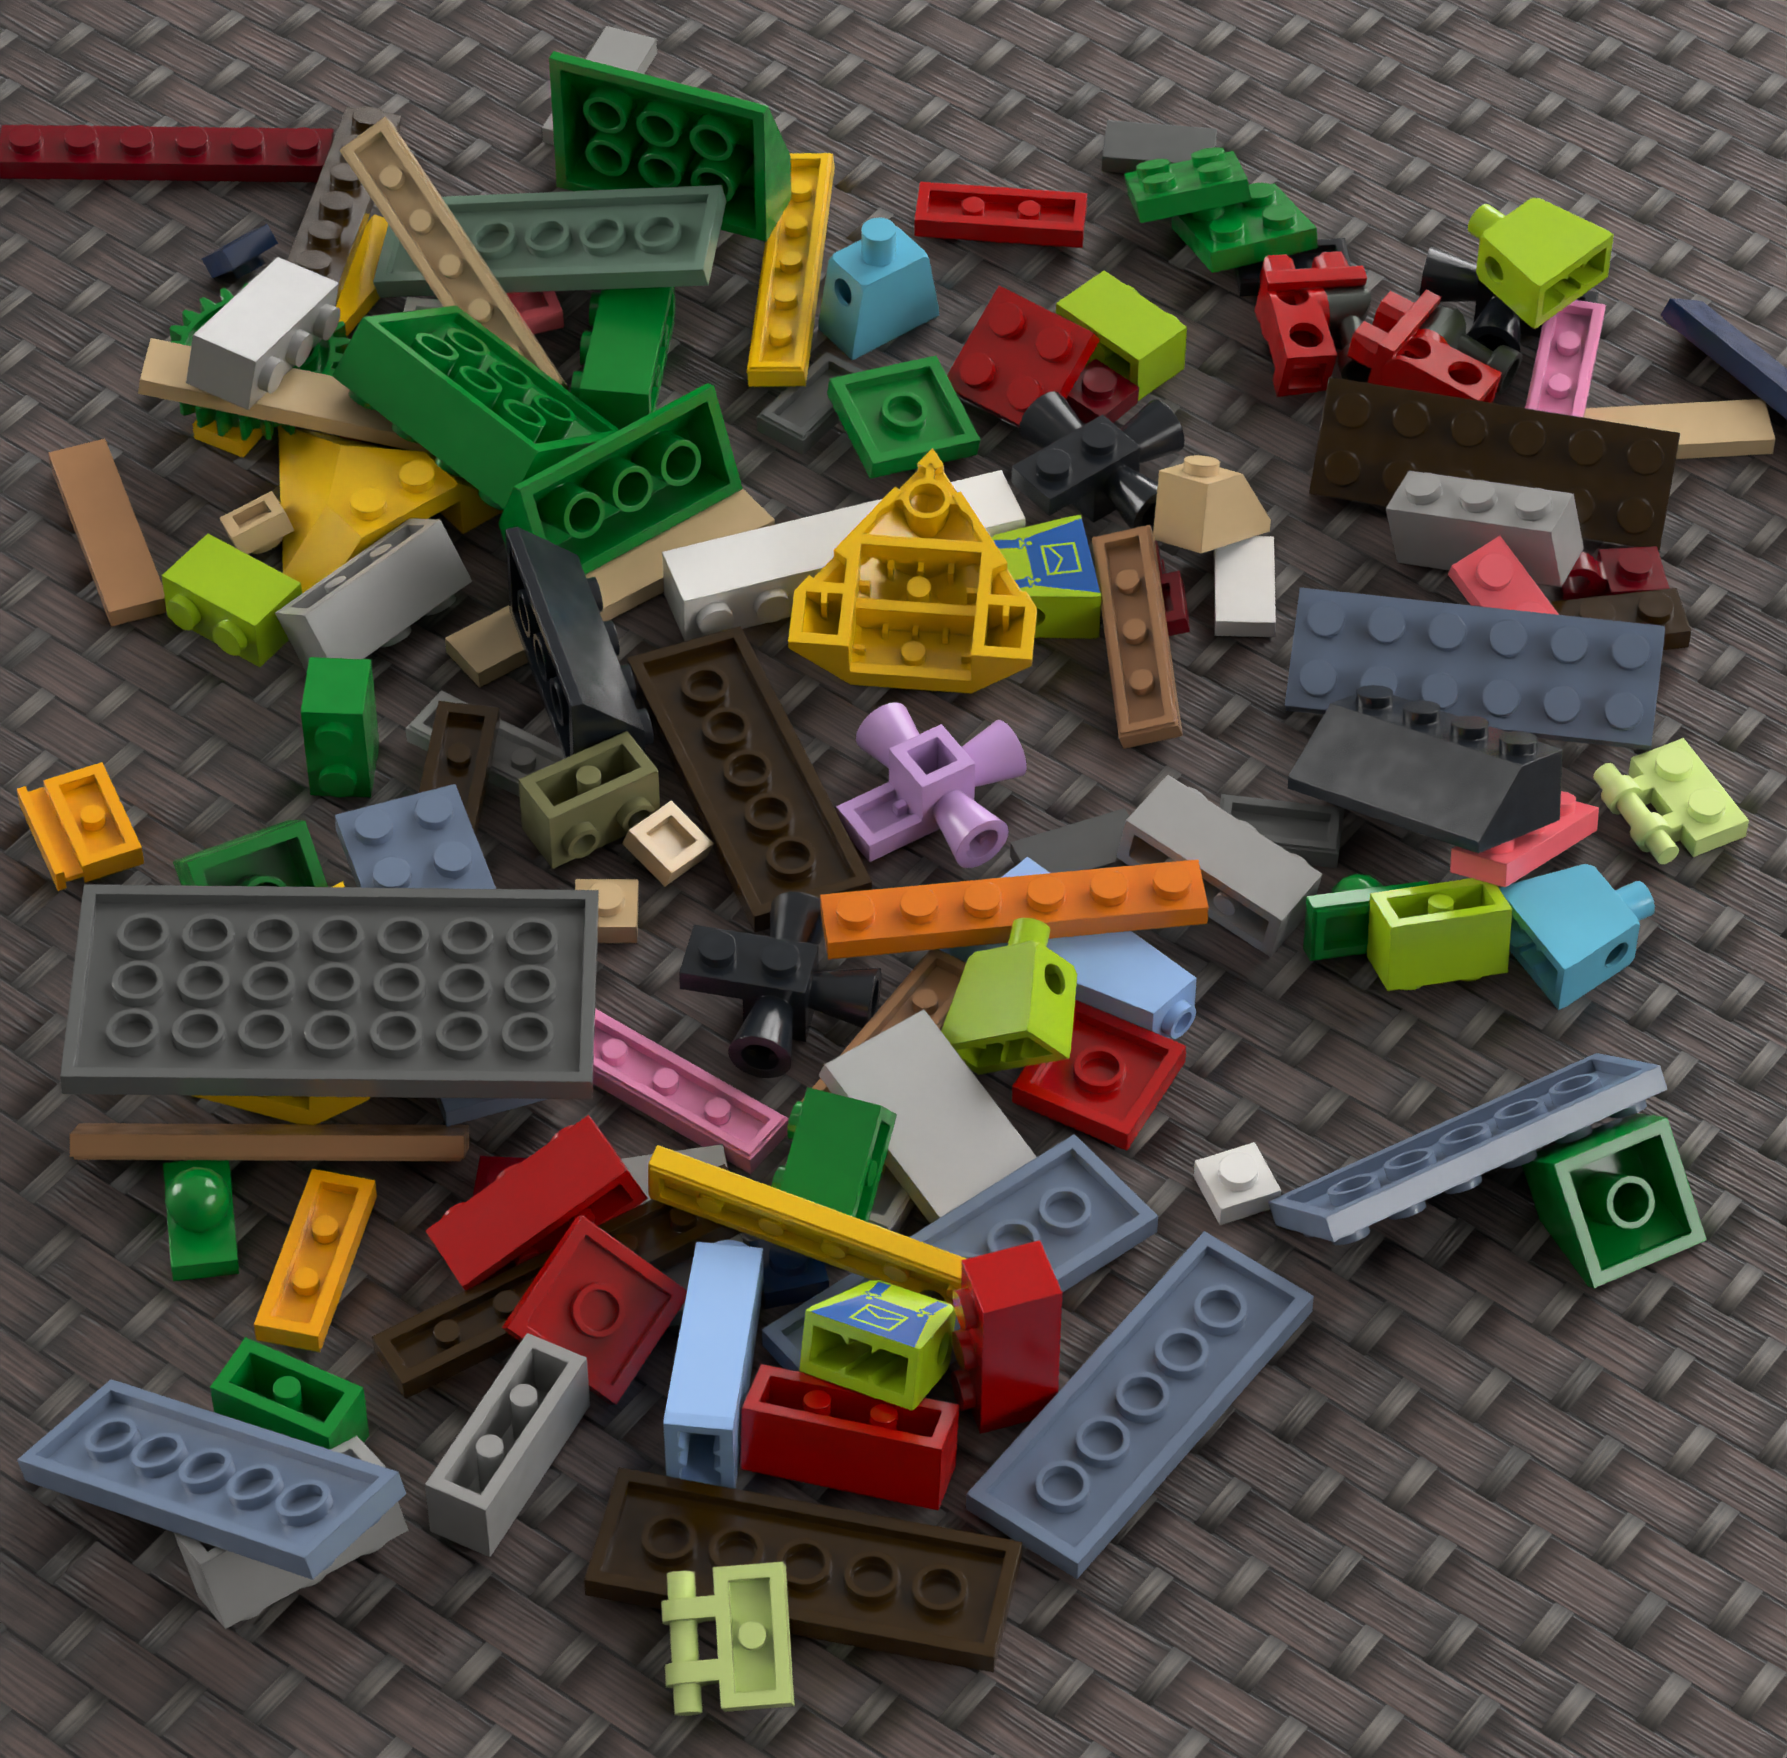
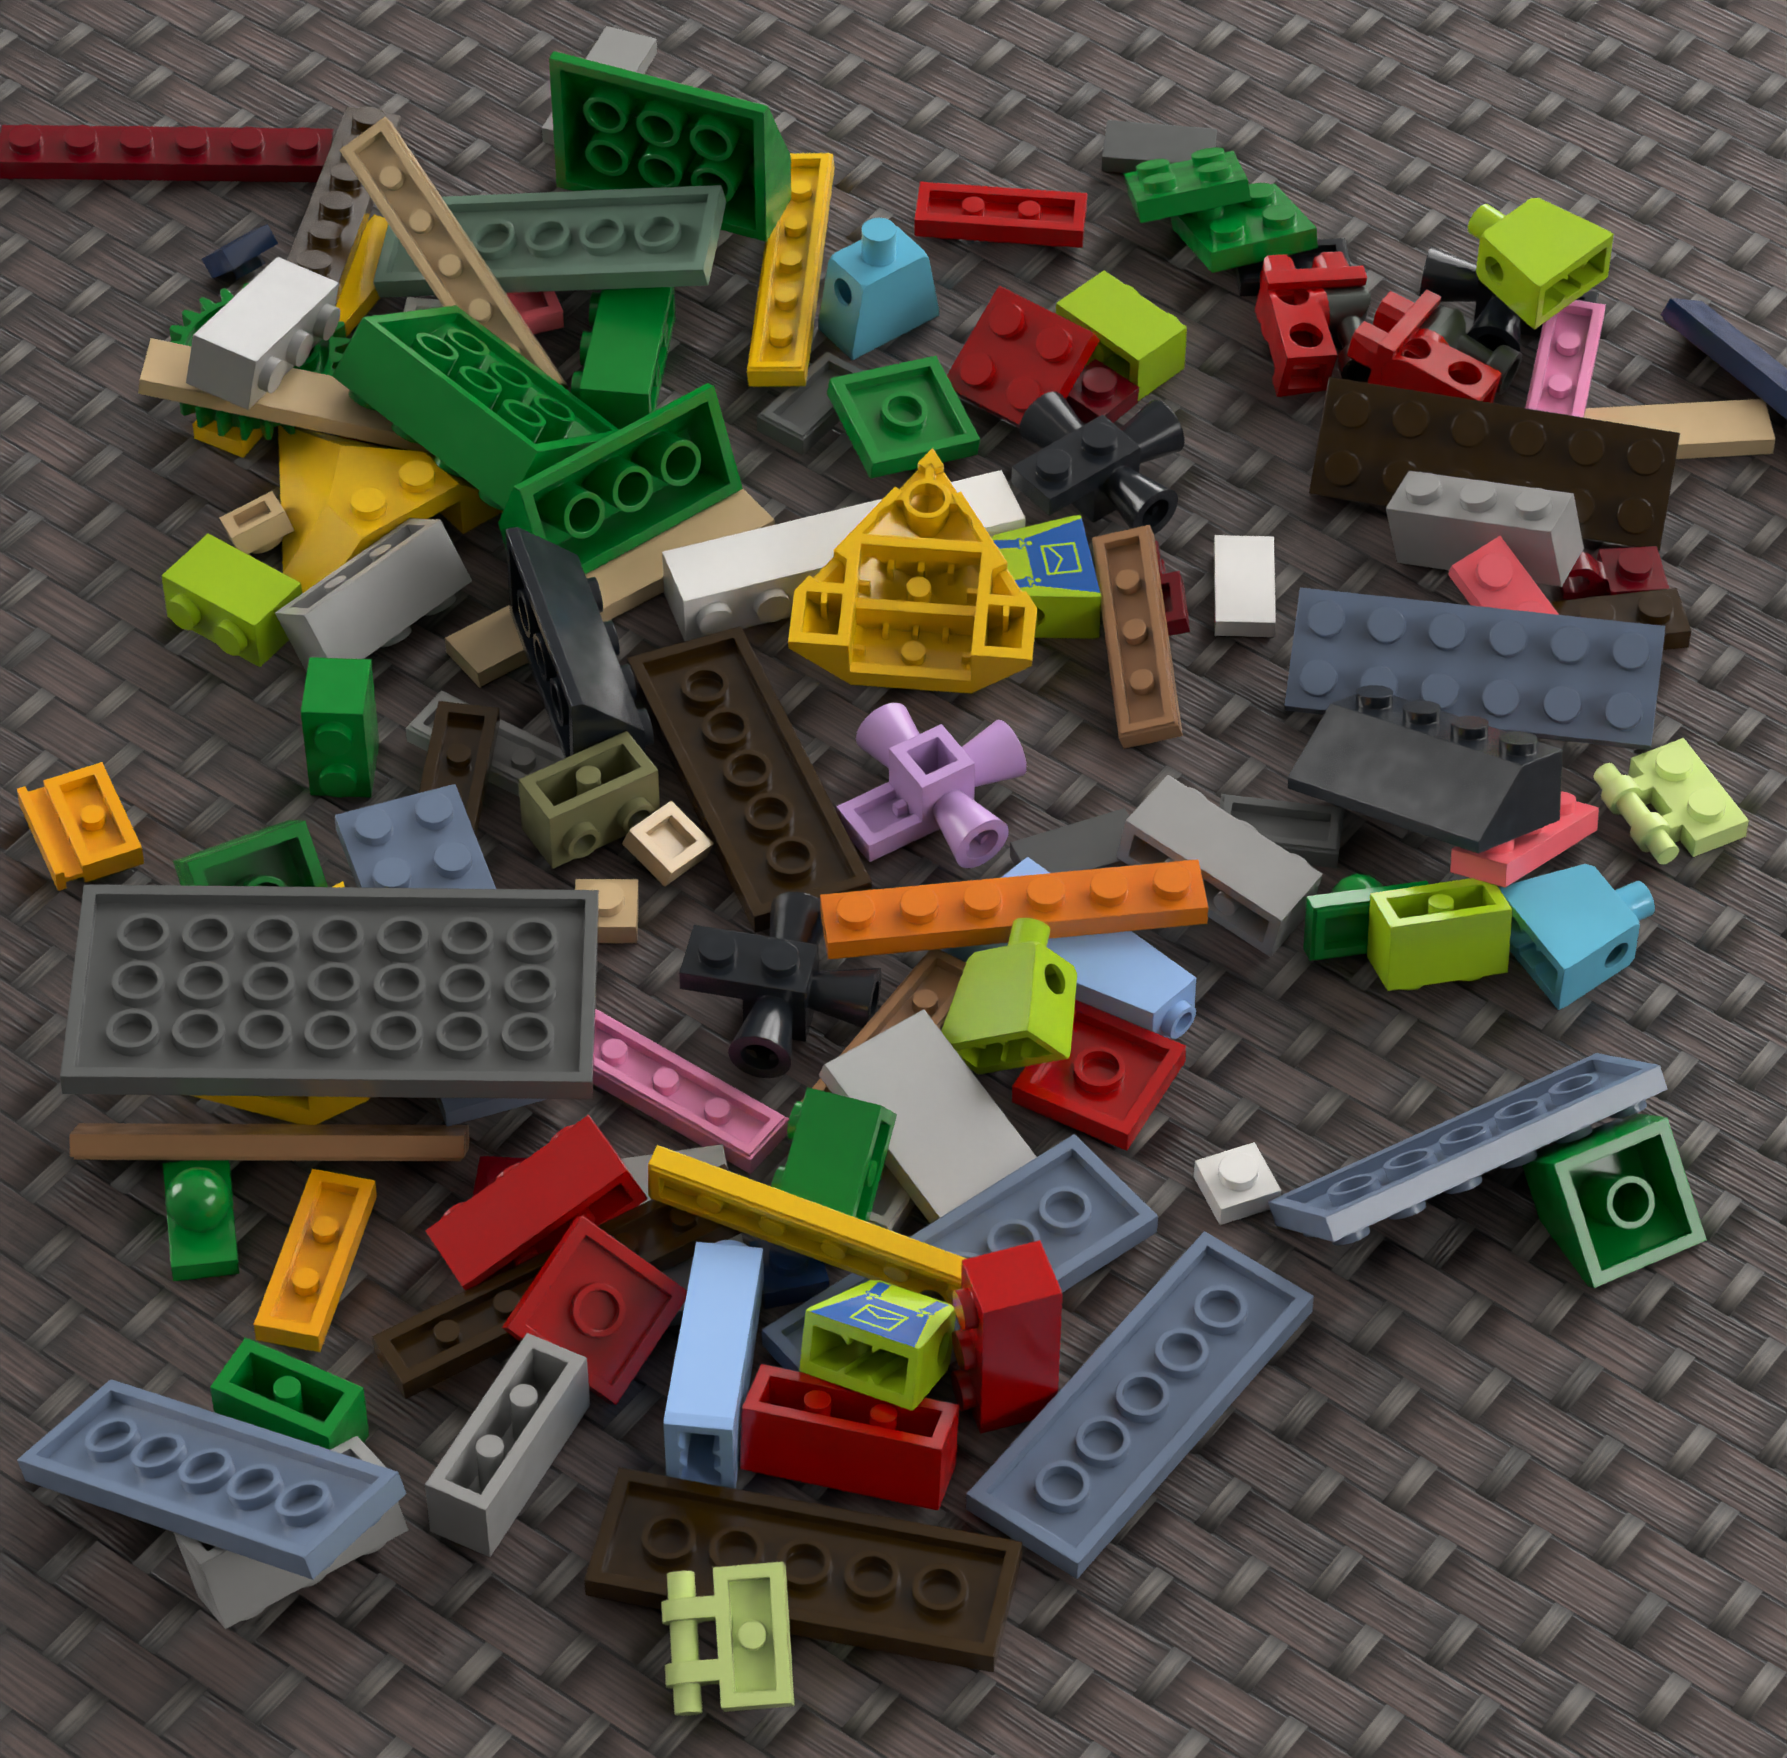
medium nougat tile [48,439,167,627] -> none
tan slope [1153,455,1271,553] -> none

